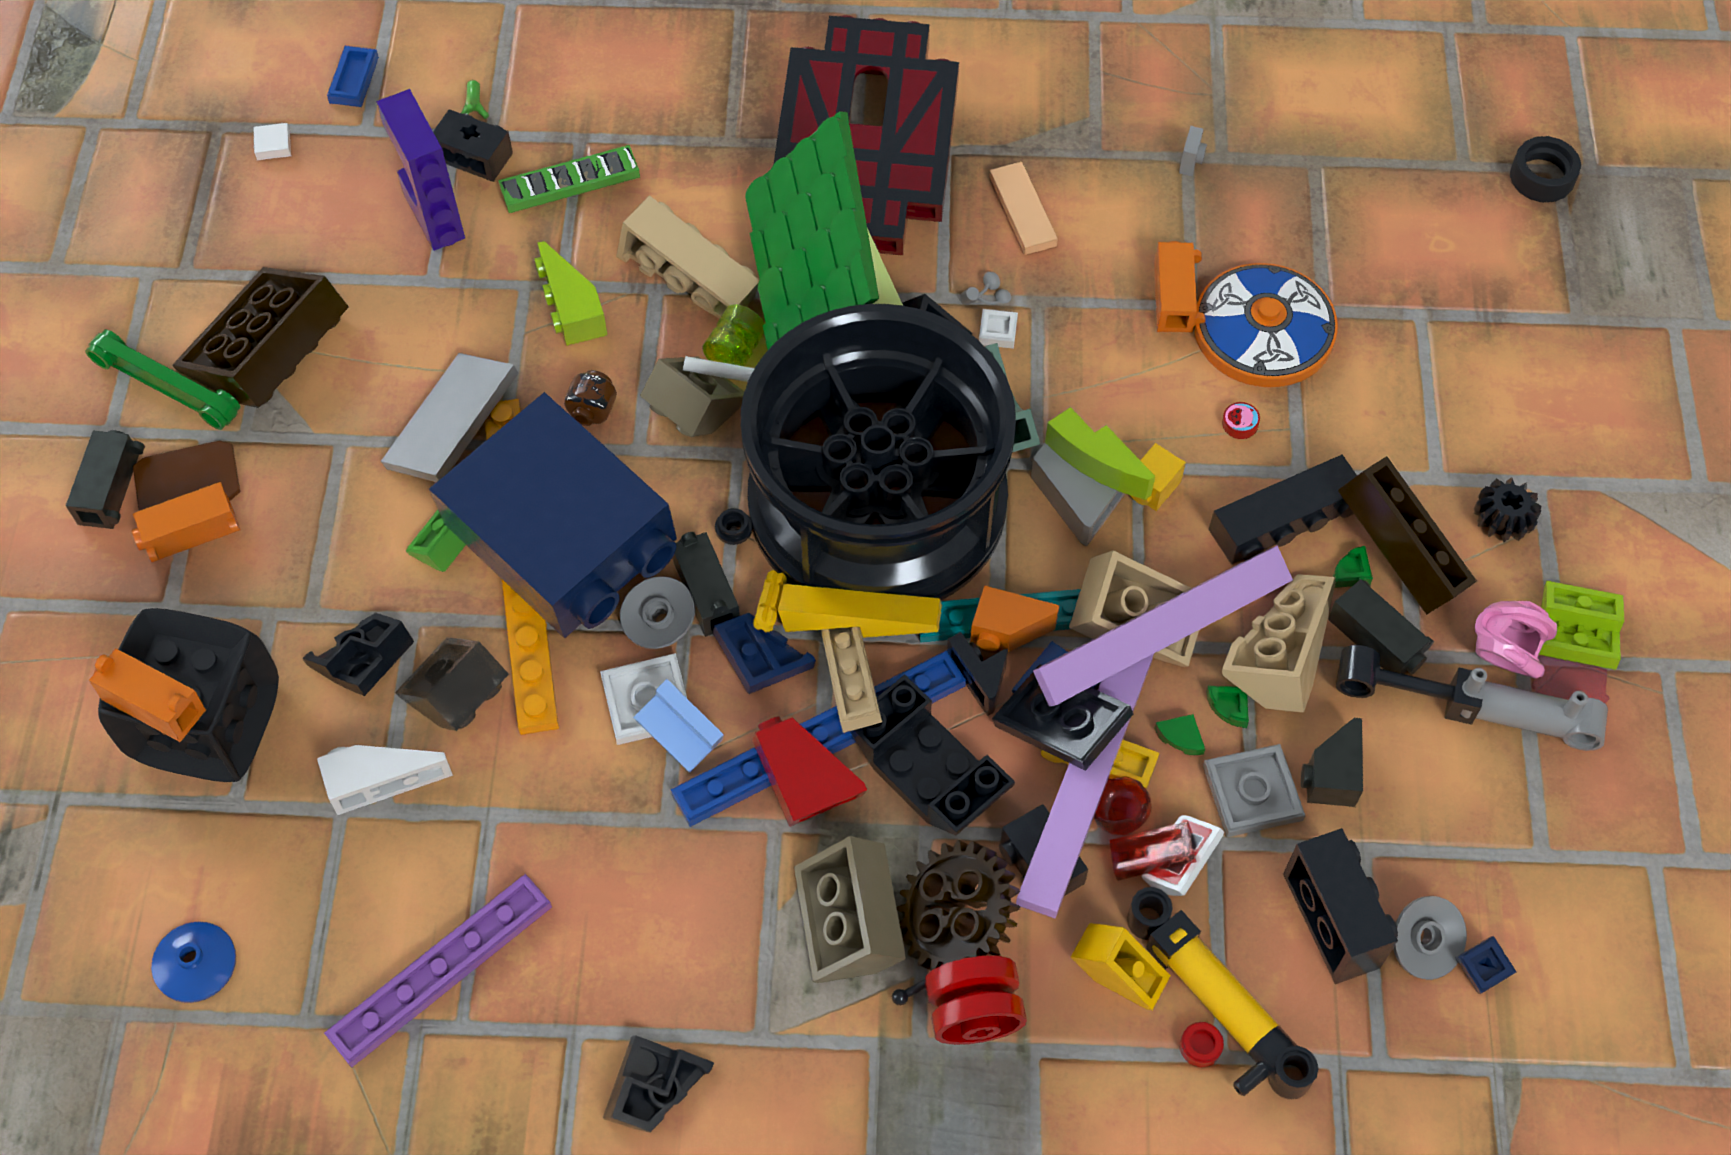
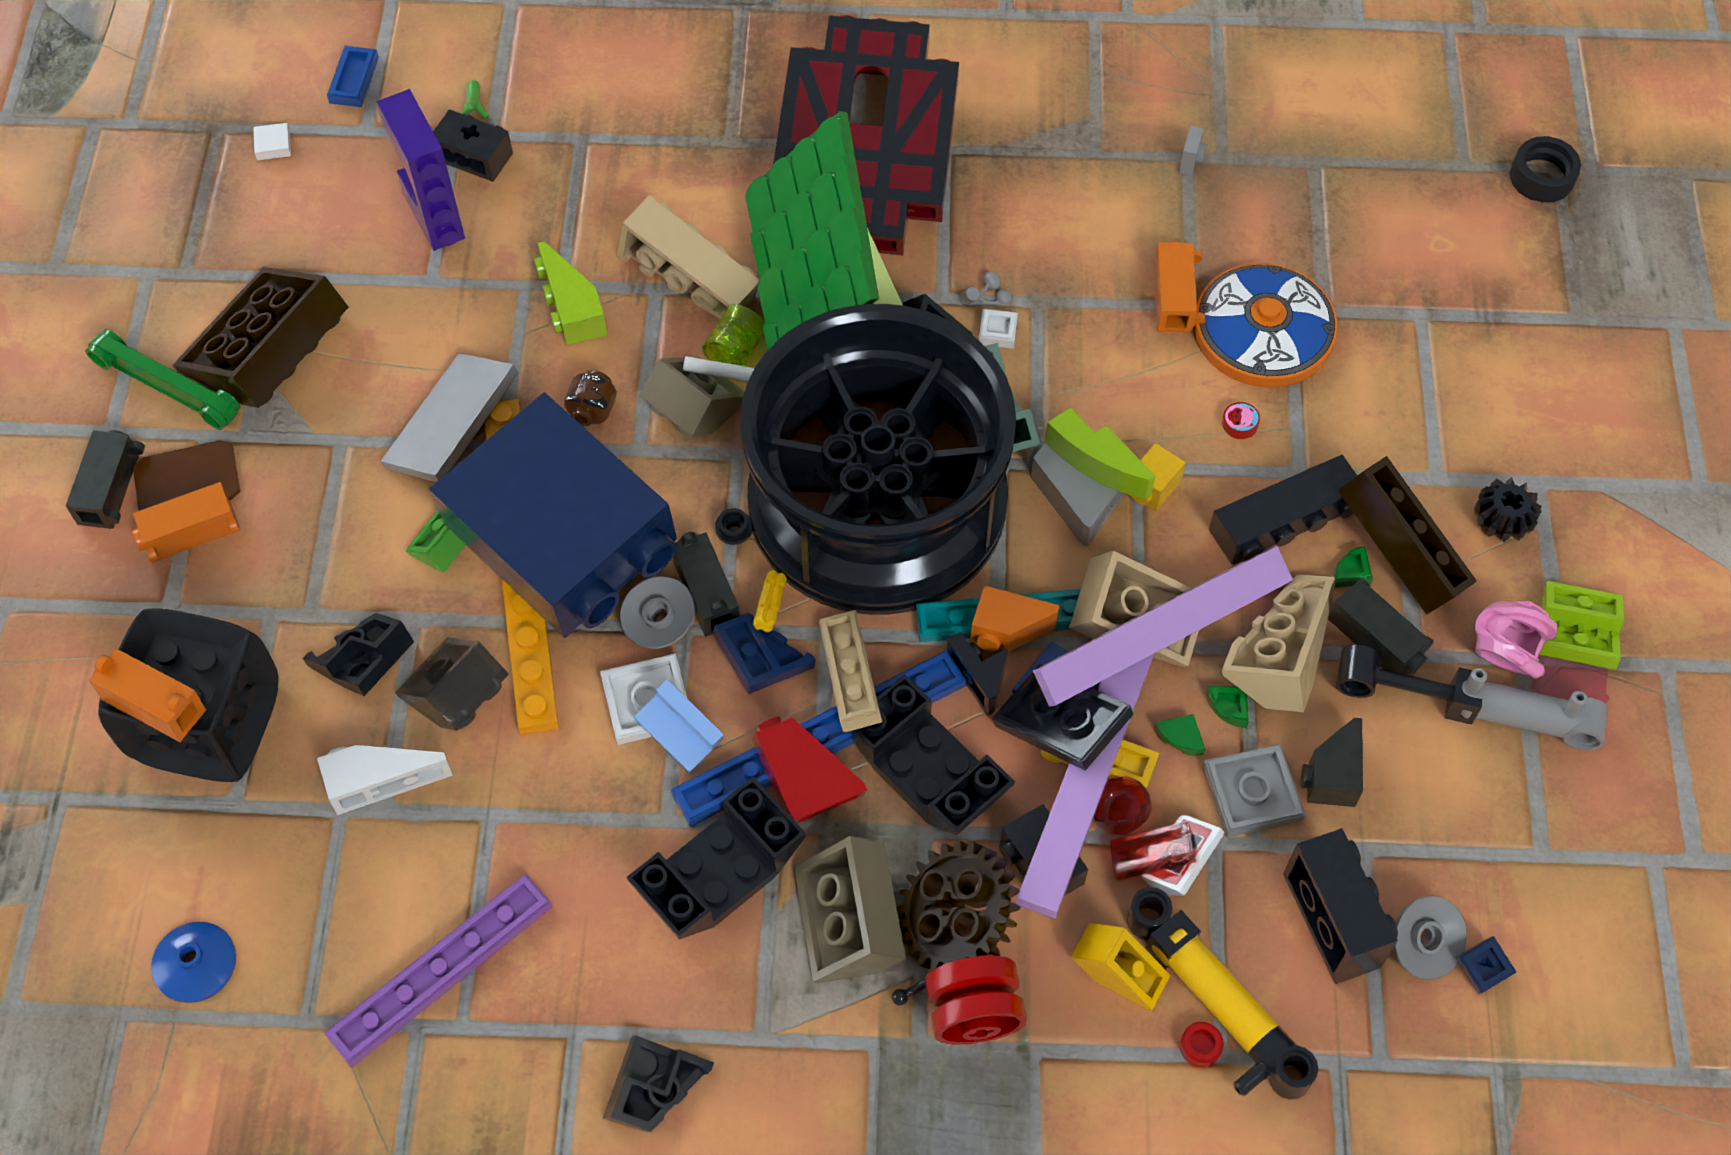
tile [498,145,640,213] -> none
yellow slope [778,584,942,638] -> none
light nougat tile [989,162,1058,255] -> none
none -> black slope [626,777,806,939]

